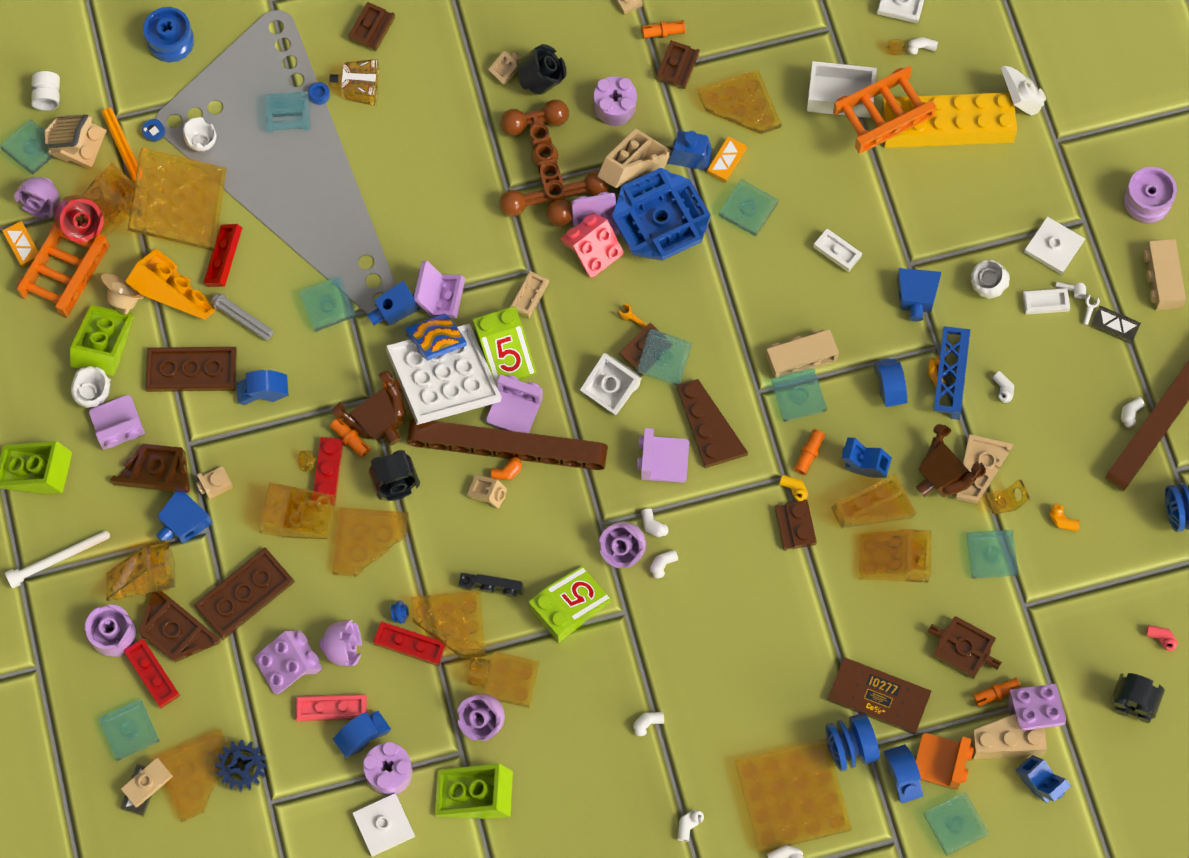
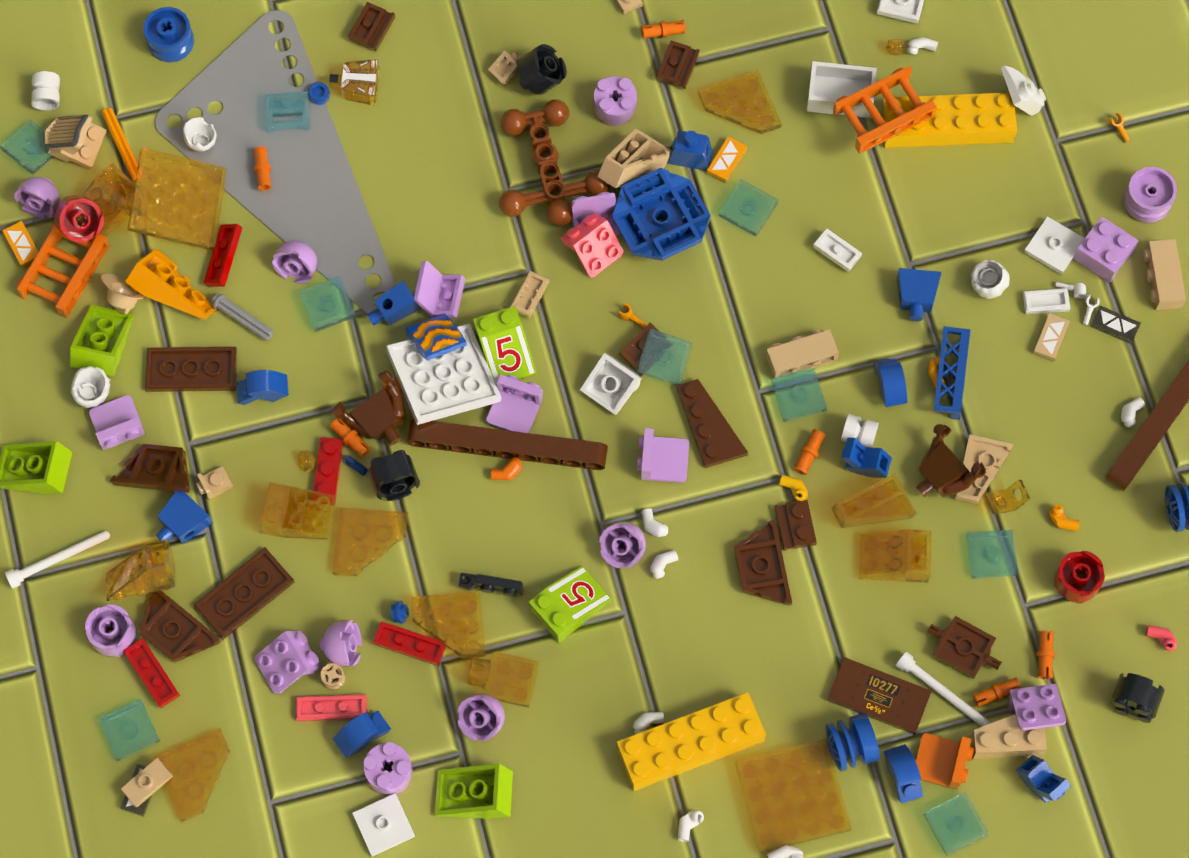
blue tile [142,119,165,142] -> none
dark blue gear [215,740,267,792] -> none
tan bracket [467,475,507,509] -> none
white arm [992,371,1014,403] -> none
none -> orange pin [253,146,272,191]
none -> lavender cylinder [272,240,317,284]
none -> tan wheel [320,663,345,690]
none -> blue piece [341,454,369,476]
none -> yellow brick [617,692,766,791]
none -> reddish brown wing [734,519,792,606]
none -> white wheel [840,414,879,448]
none -> white piece [895,651,991,727]
none -> tan tile [1033,313,1070,361]
none -> orange pin [1036,631,1055,679]
none -> red brick [1054,551,1105,604]
none -> lavender brick [1073,216,1139,283]
none -> light orange hand [1108,113,1130,142]

